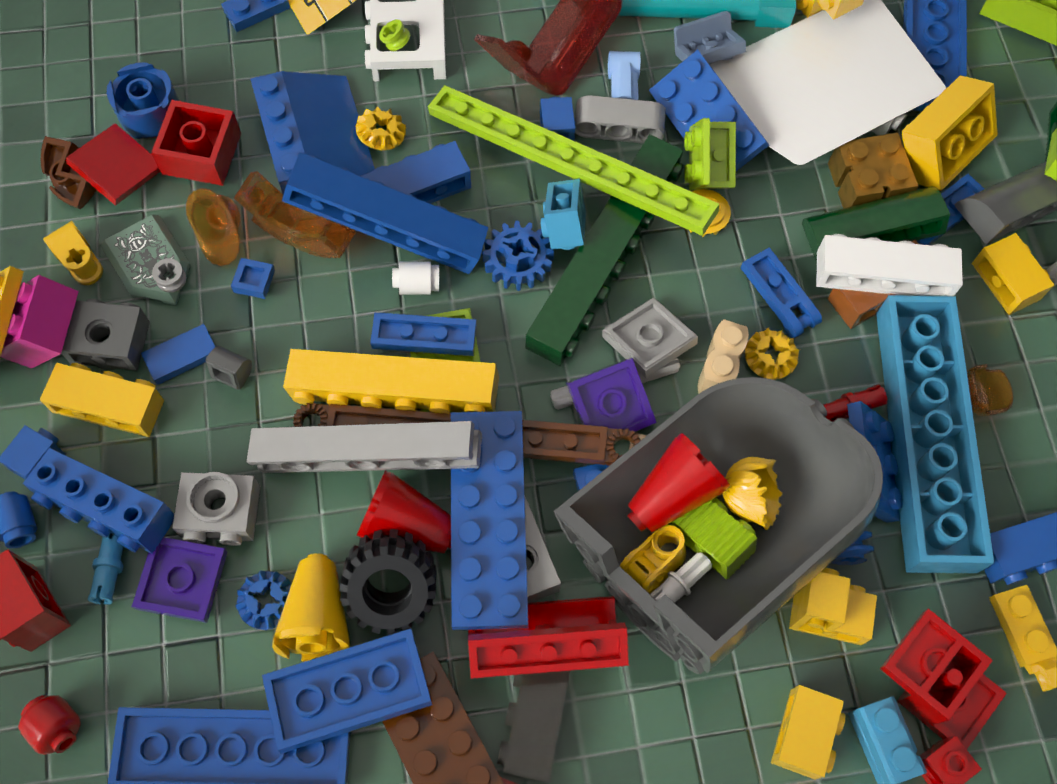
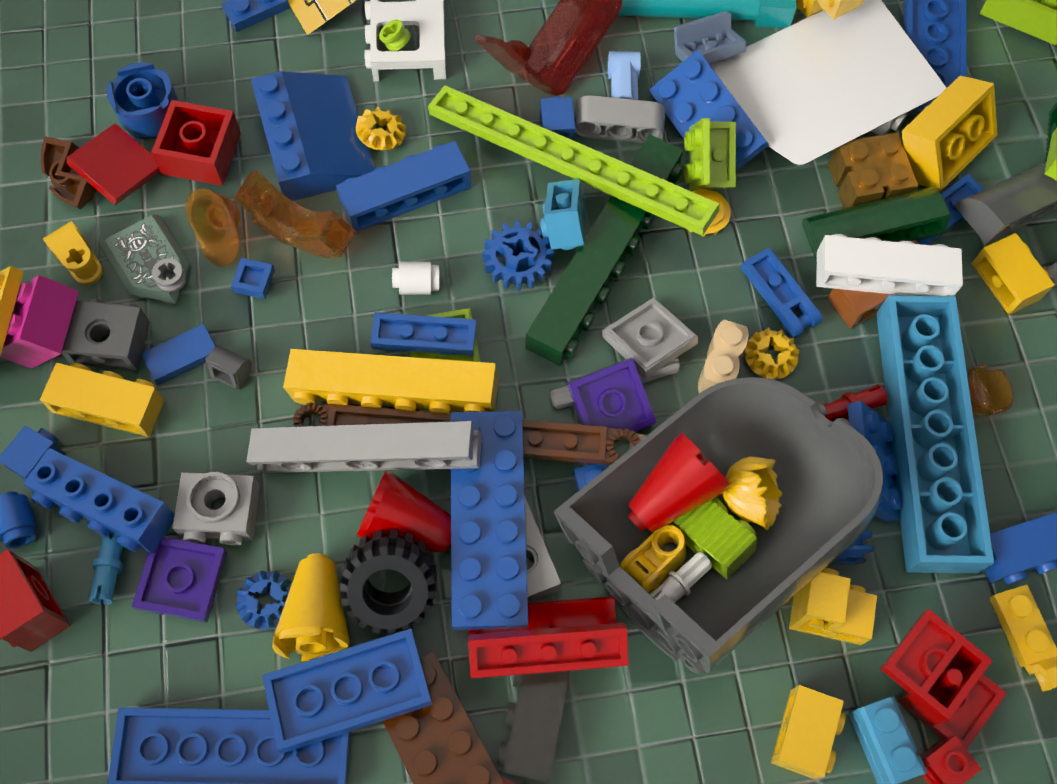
red head [18,695,81,755] -> none
blue brick [282,151,489,274] -> none

